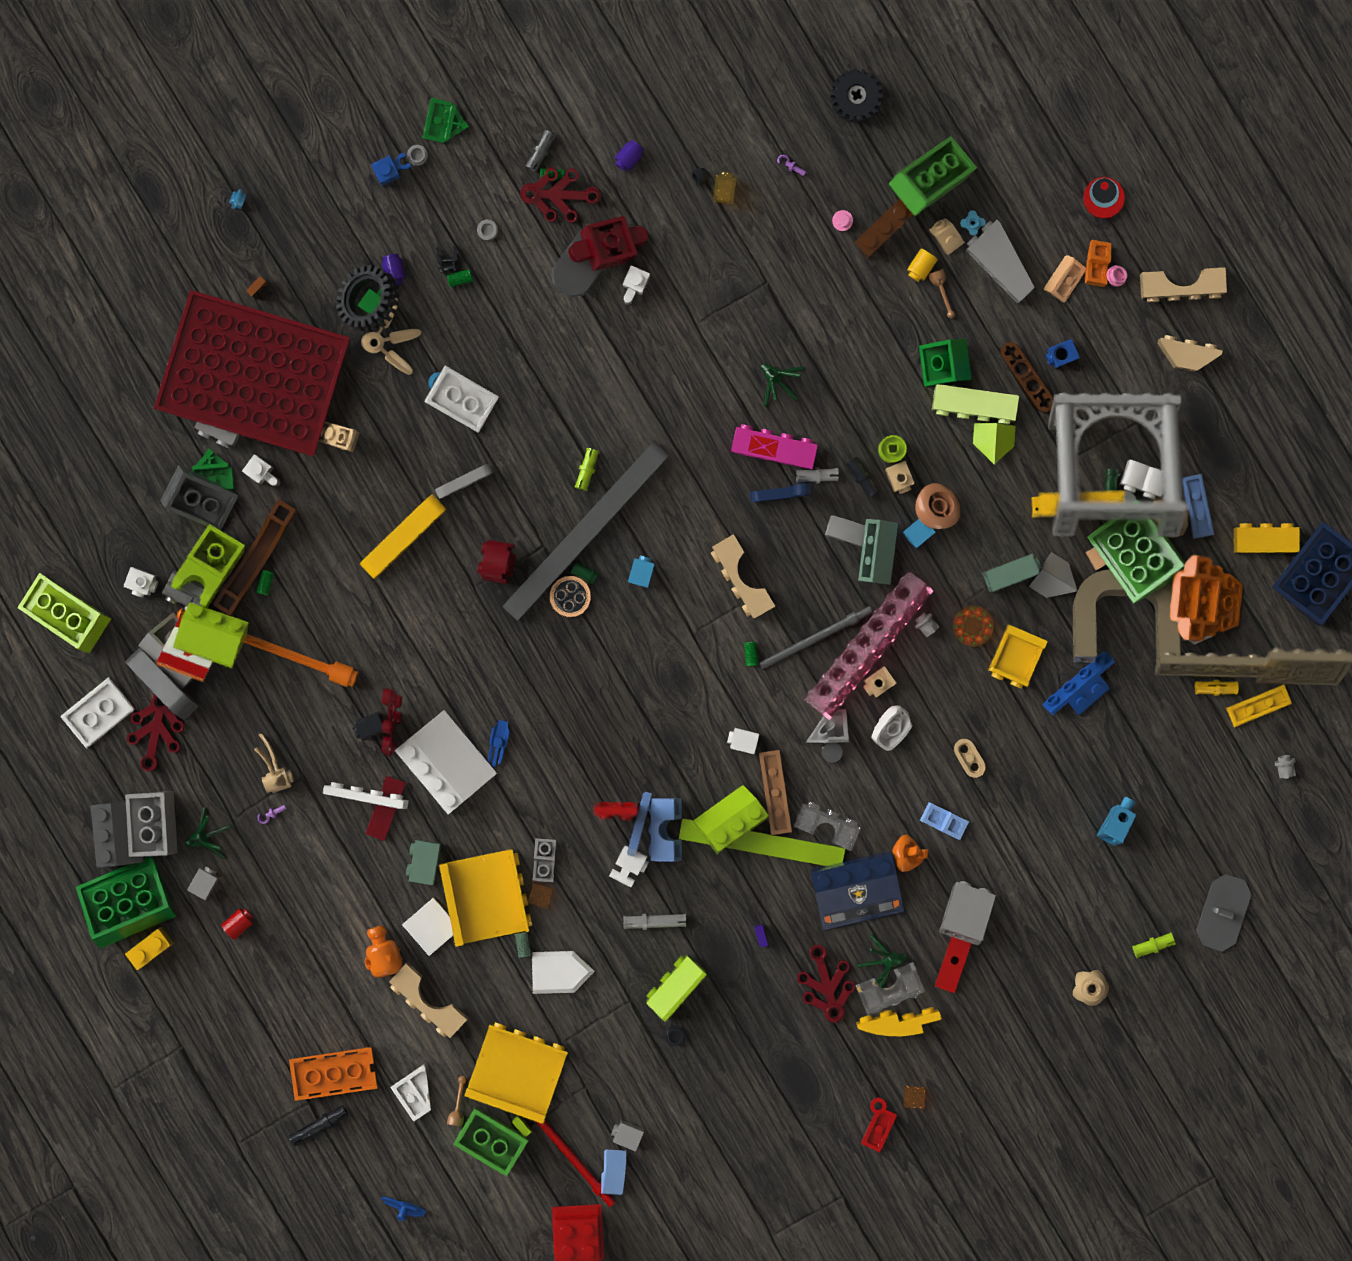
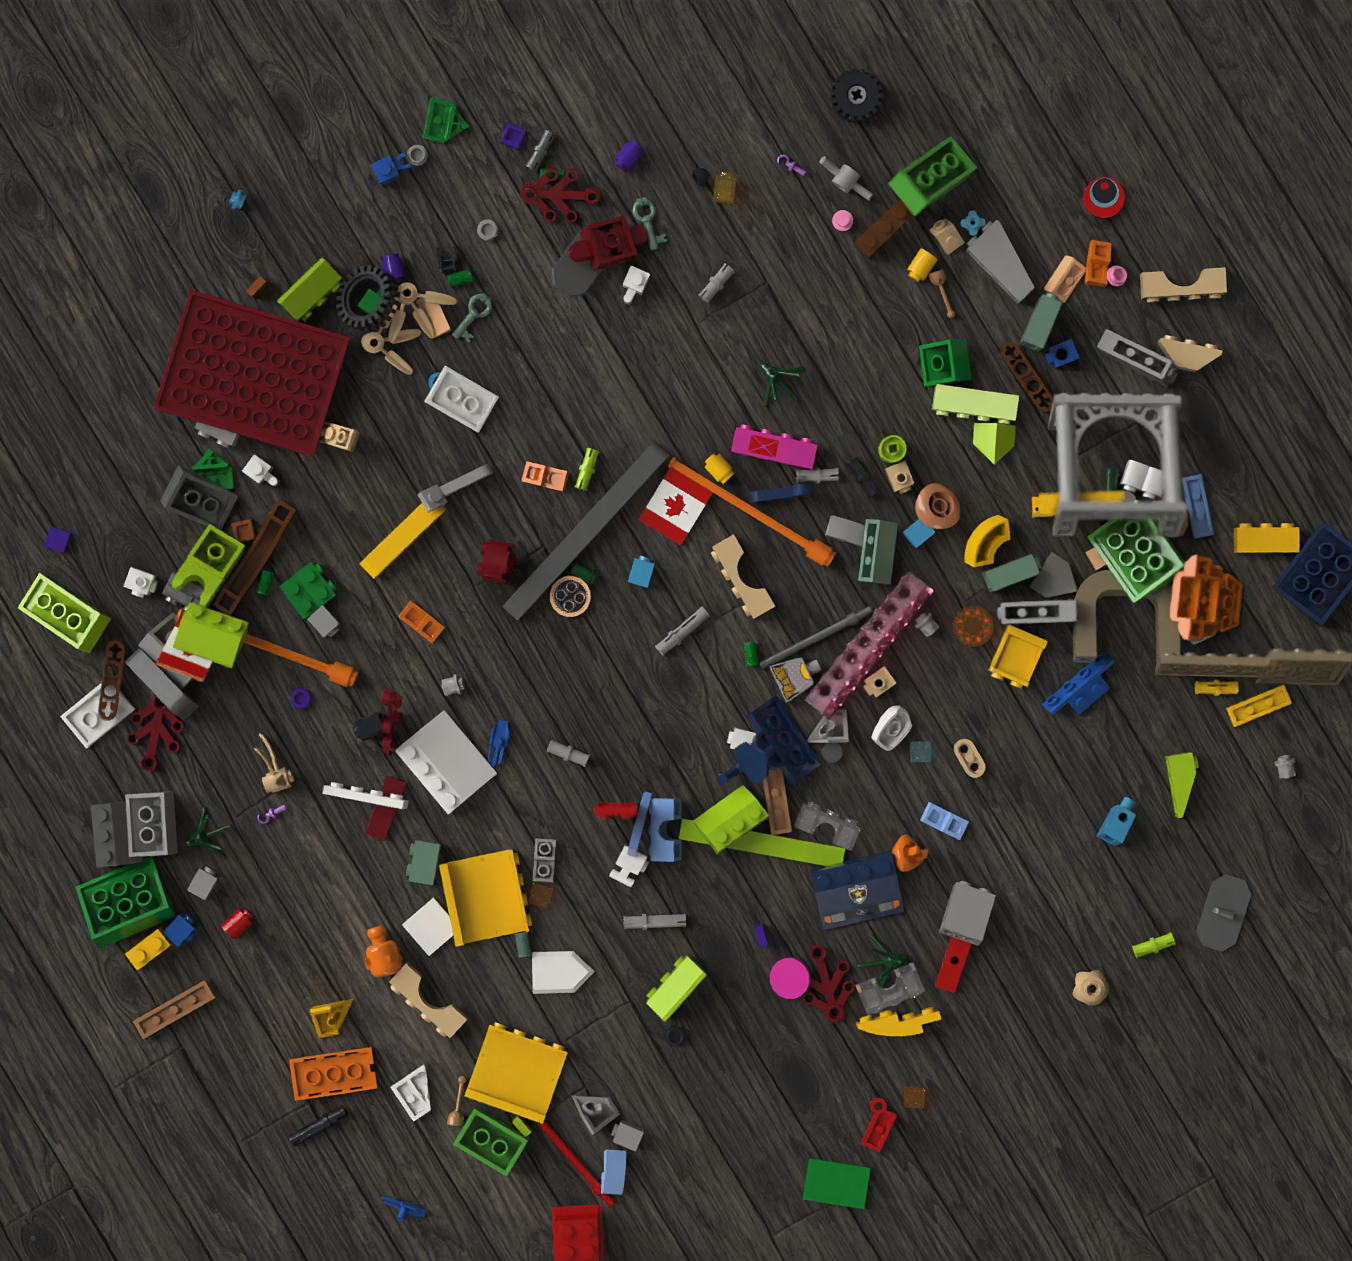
none -> dark purple tile [44,527,71,553]
none -> reddish brown beam [98,640,125,721]
none -> medium nougat plate [133,979,216,1039]
none -> blue brick [163,913,197,947]
none -> dark orange tile [231,519,256,543]
none -> lime slope [278,258,344,322]
none -> green plate [279,562,337,620]
none -> dark purple tile [290,688,312,709]
none -> light grey brick [307,605,341,638]
none -> yellow slope [310,999,353,1038]
none -> tan plant [388,283,457,342]
none -> orange slope [398,600,445,643]
none -> light nougat slope [416,291,451,339]
none -> light grey plate [418,485,447,513]
none -> light grey hose [441,674,465,696]
none -> sand green piece [452,293,492,342]
none -> dark purple tile [499,122,527,151]
none -> orange slope [522,461,569,492]
none -> light grey pin [547,740,590,767]
none -> light grey slope [571,1095,620,1135]
none -> sand green piece [633,197,667,251]
none -> flag [639,457,836,567]
none -> light grey pin [655,606,710,656]
none -> light grey pin [698,263,735,303]
none -> yellow brick [704,453,735,484]
none -> dark blue plate [717,695,821,785]
none -> torso [769,657,822,702]
none -> dark pink tile [770,957,811,999]
none -> green tile [803,1158,871,1209]
none -> light grey piece [820,157,874,201]
none -> clear light blue tile [910,741,931,762]
none -> yellow brick [964,515,1010,567]
none -> light grey slope [998,600,1079,624]
none -> sand green brick [1020,293,1062,352]
none -> light grey slope [1097,329,1178,388]
none -> lime slope [1165,752,1198,818]

